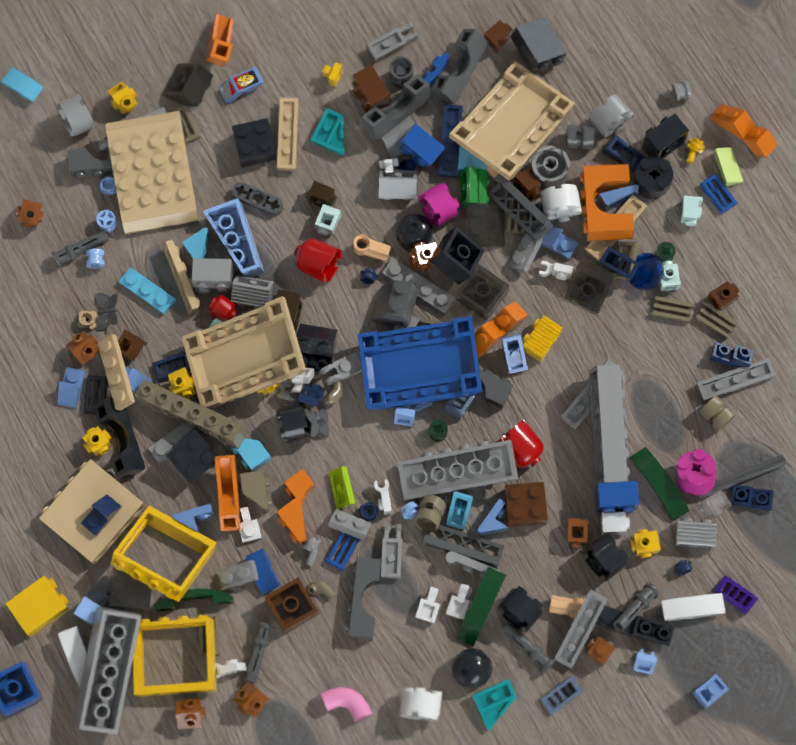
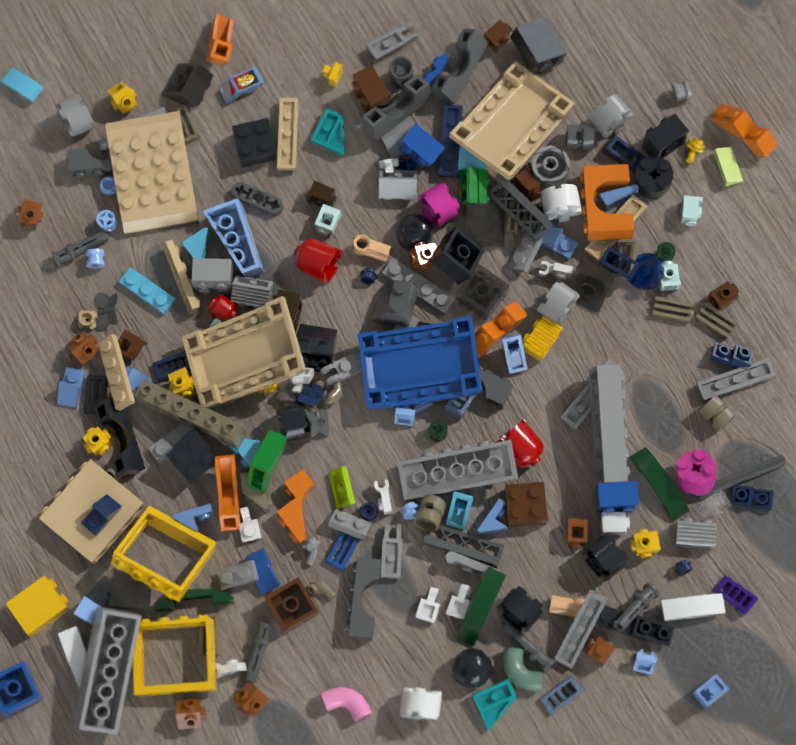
blue tile [699,173,738,215] -> none
none -> green slope [247,430,287,493]
none -> sand green cylinder [503,648,542,692]
none -> light grey brick [537,280,580,326]

